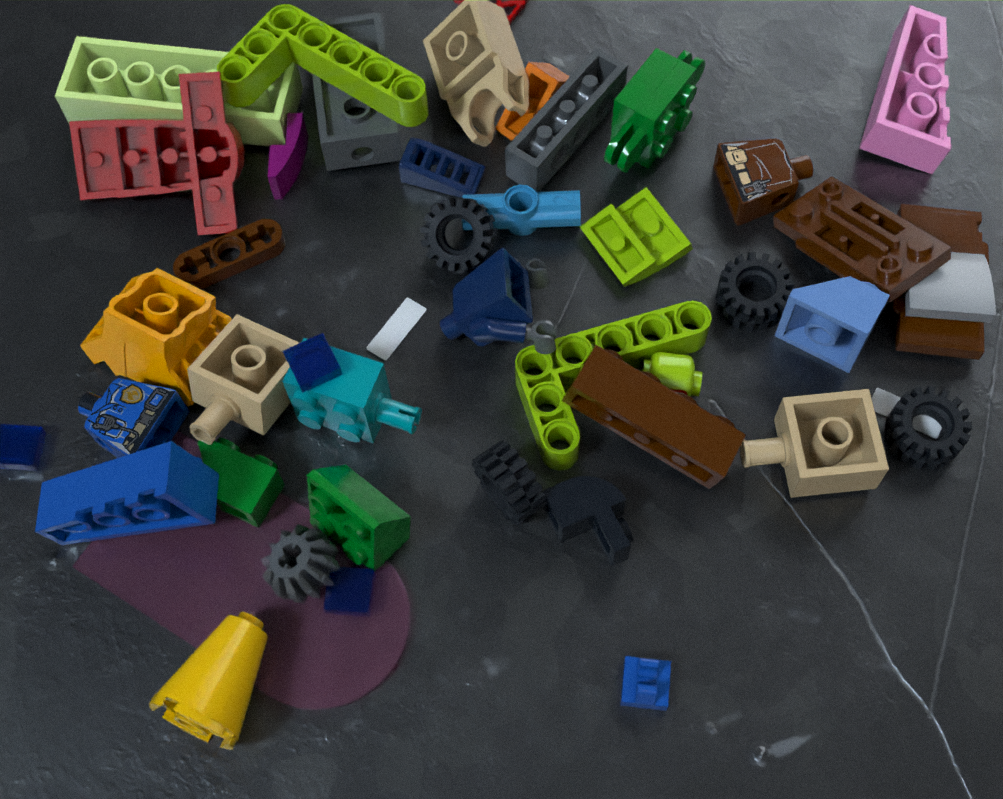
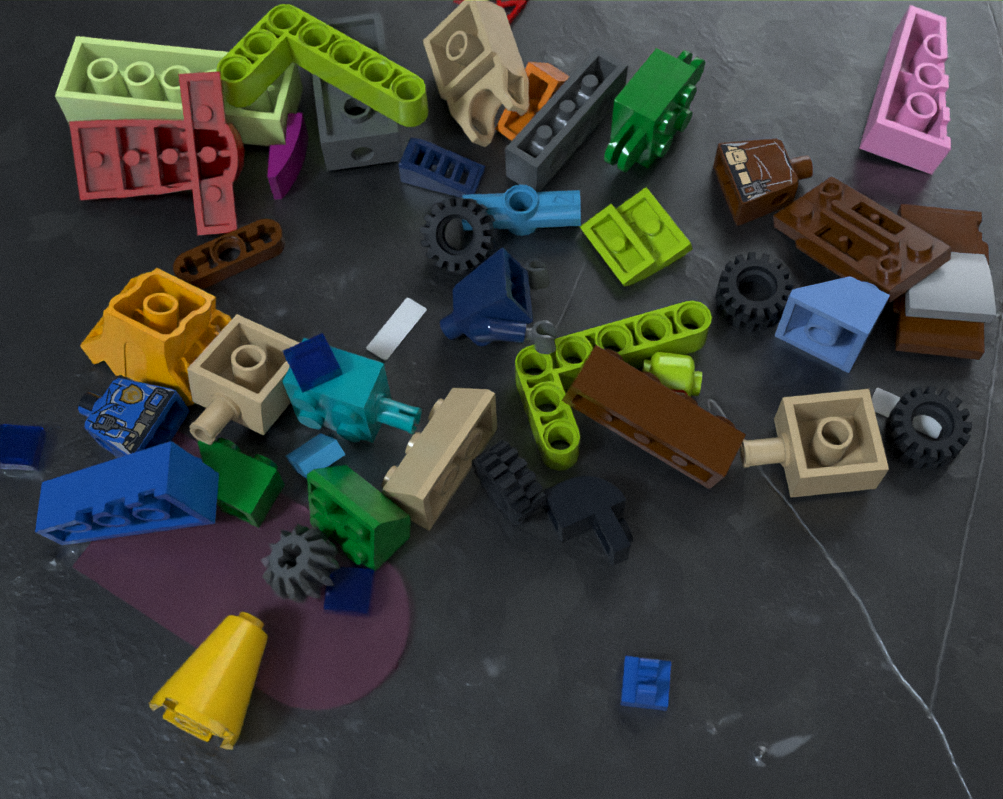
none -> dark azure tile [285,433,346,478]
none -> tan slope [382,388,497,531]

